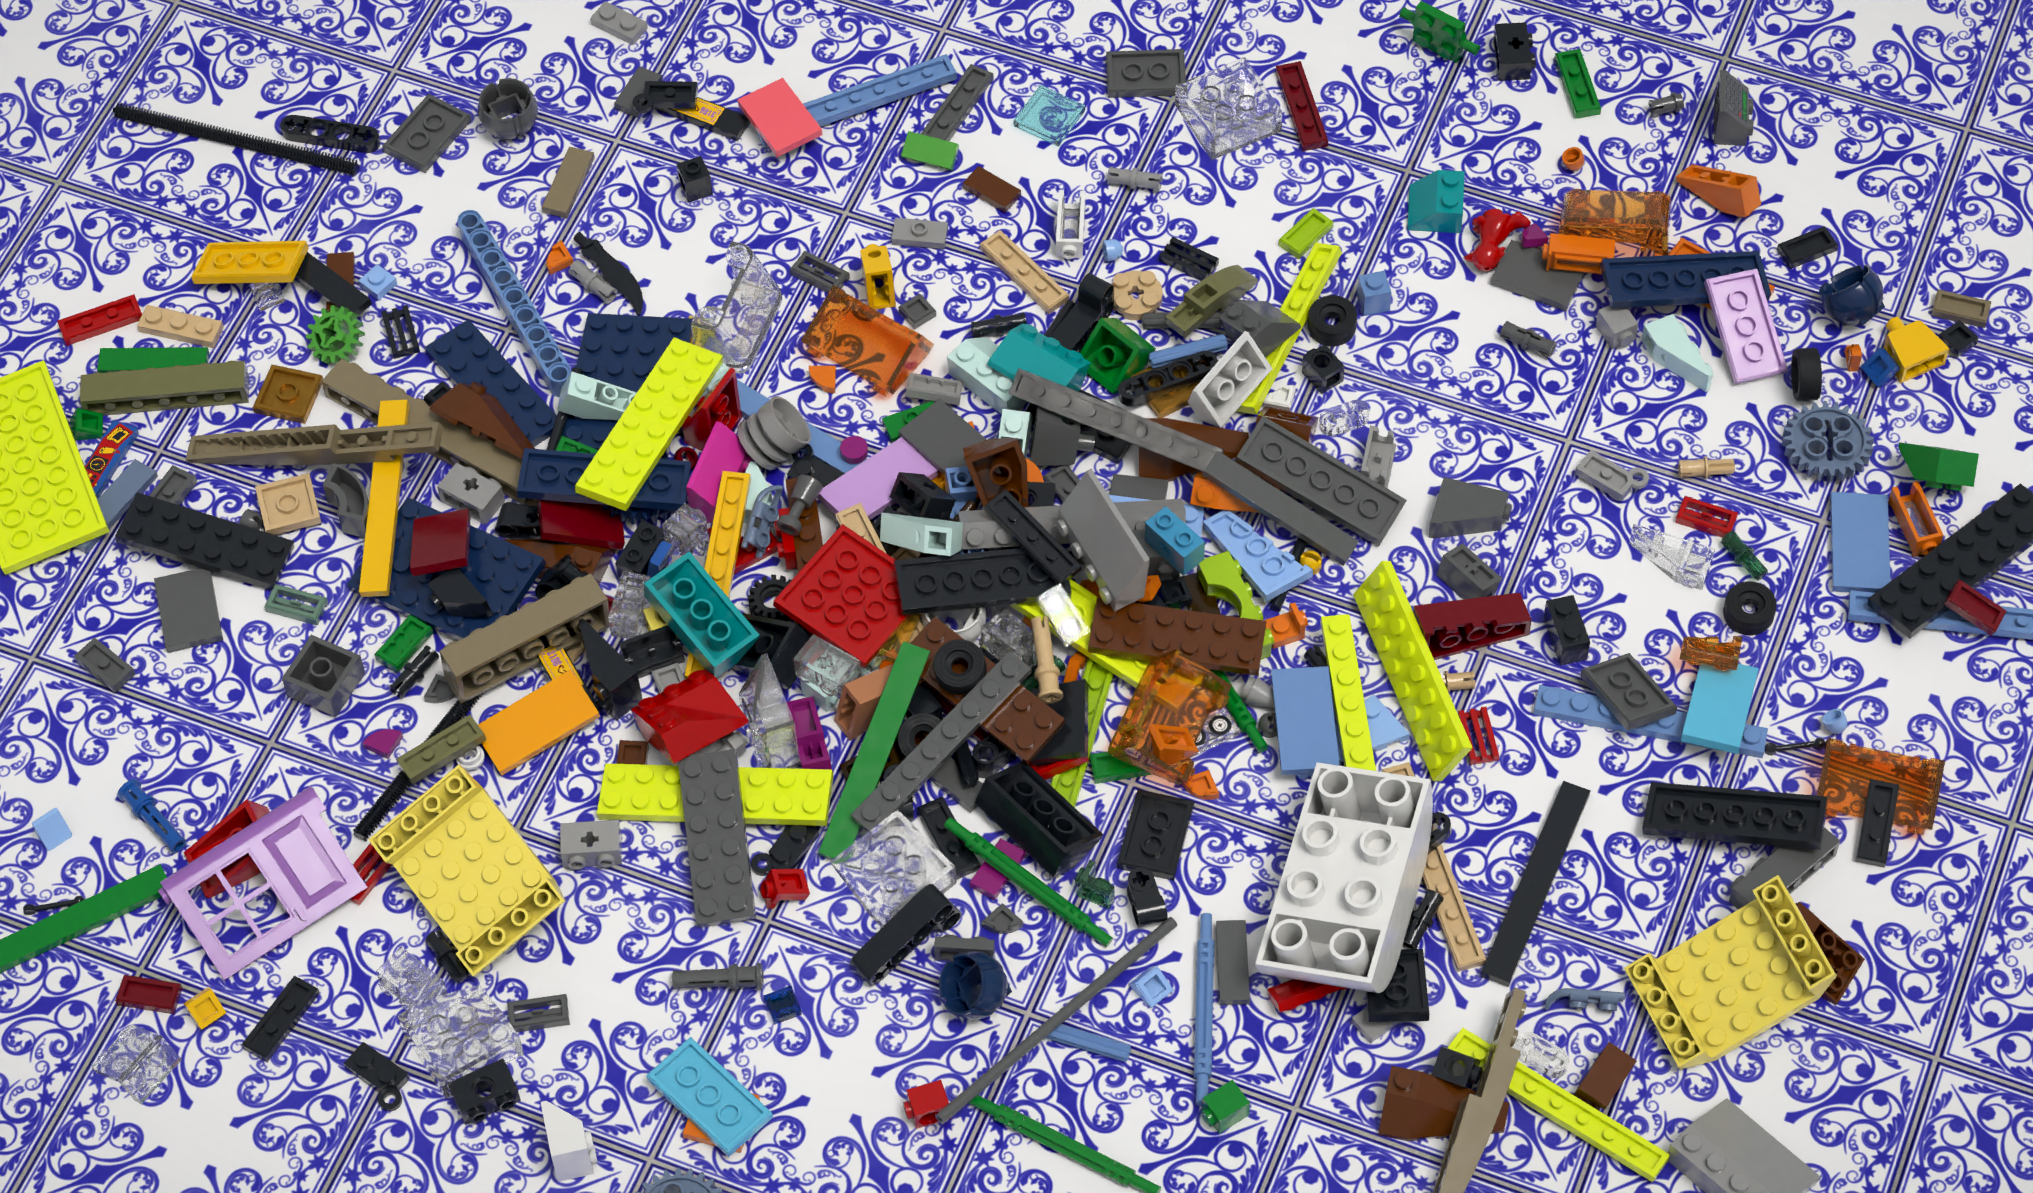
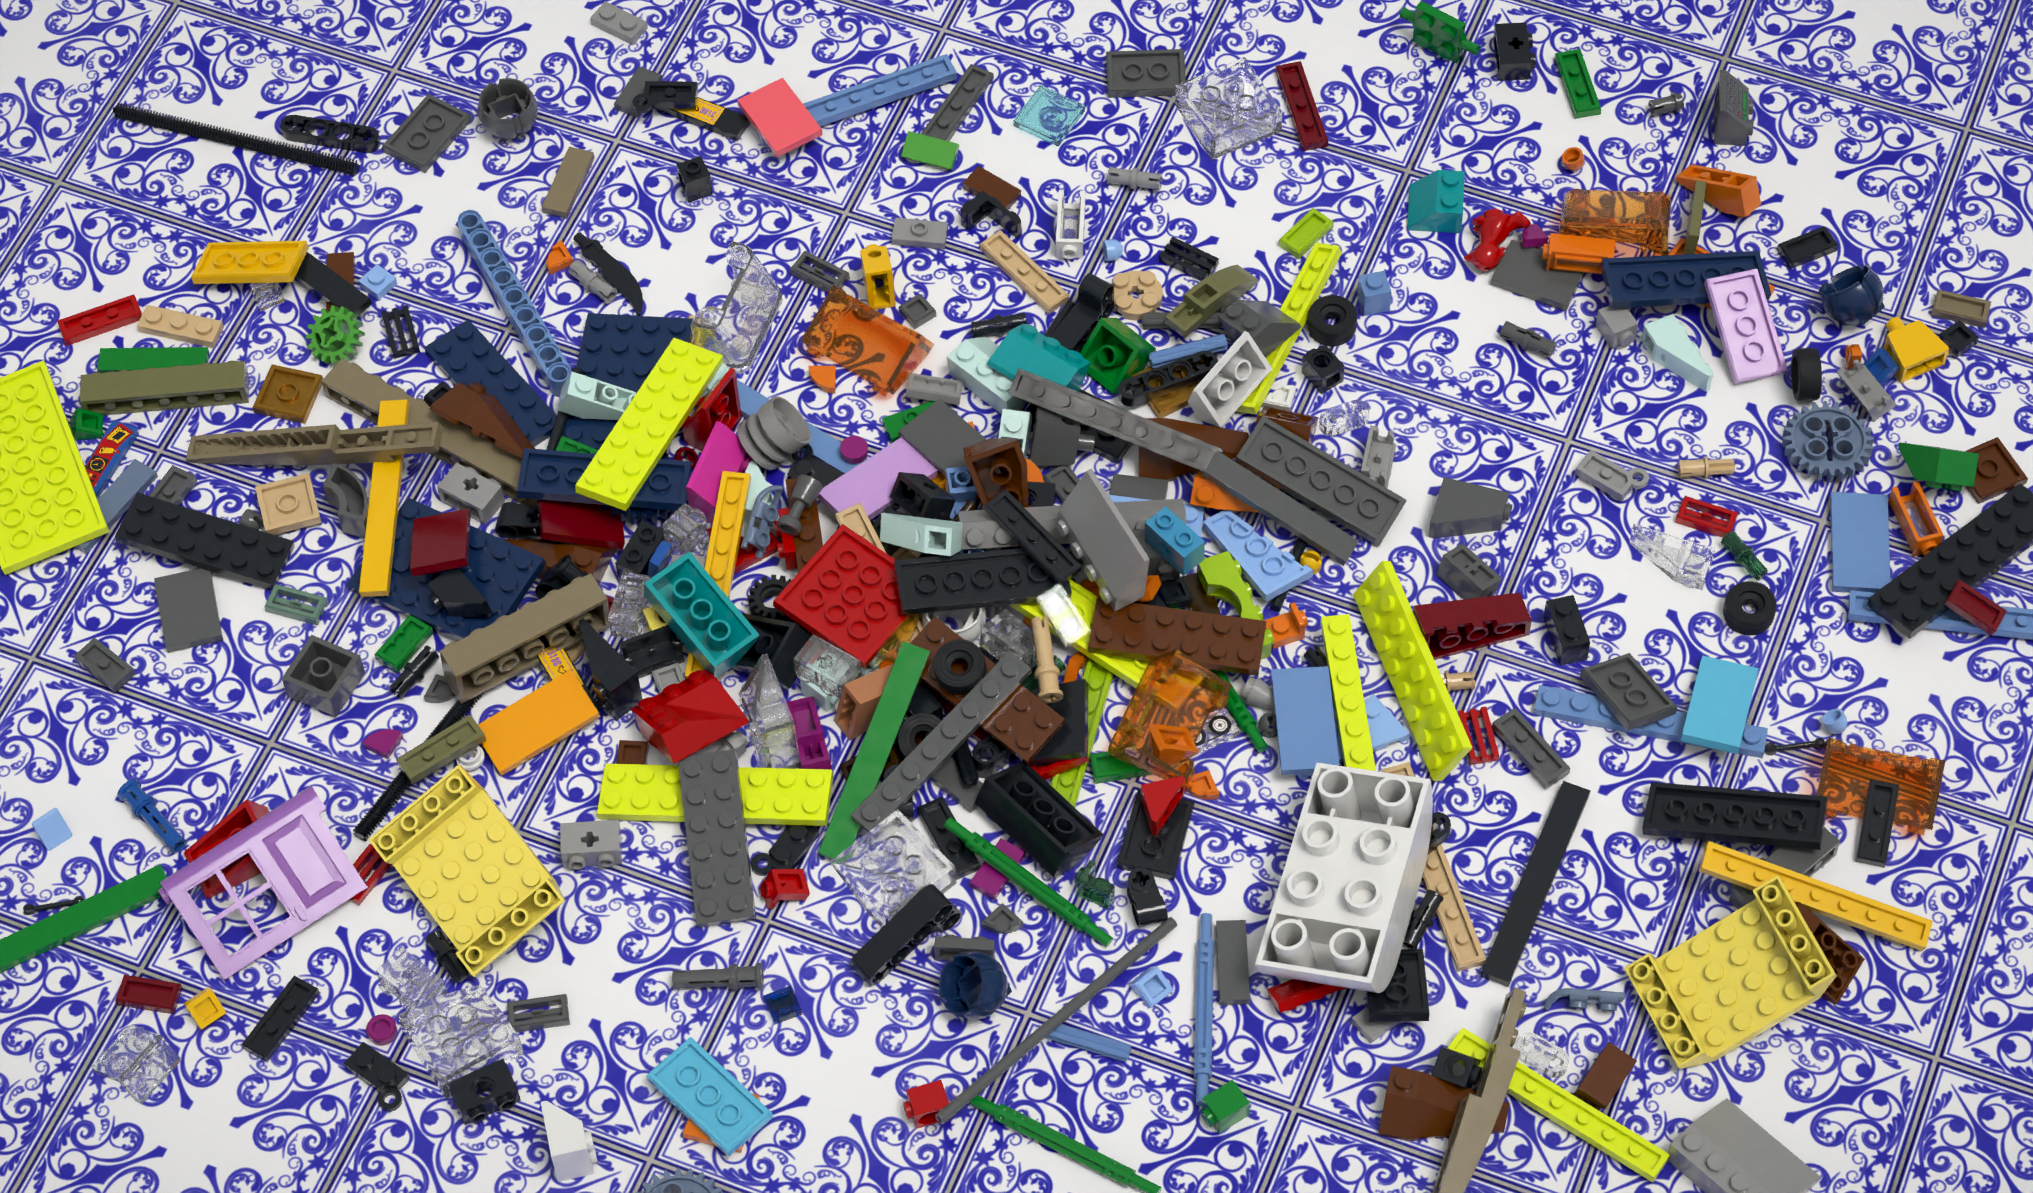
clear orange wing [1680,636,1742,671] -> none
none -> magenta tile [366,1014,398,1046]
none -> black bracket [961,191,1022,238]
none -> red slope [1141,776,1186,837]
none -> dark grey plate [1492,708,1570,788]
none -> olive tile [1684,180,1706,254]
none -> yellow plate [1698,841,1933,951]
none -> light grey hinge [1837,359,1897,421]
none -> reddish brown tile [1966,437,2028,504]

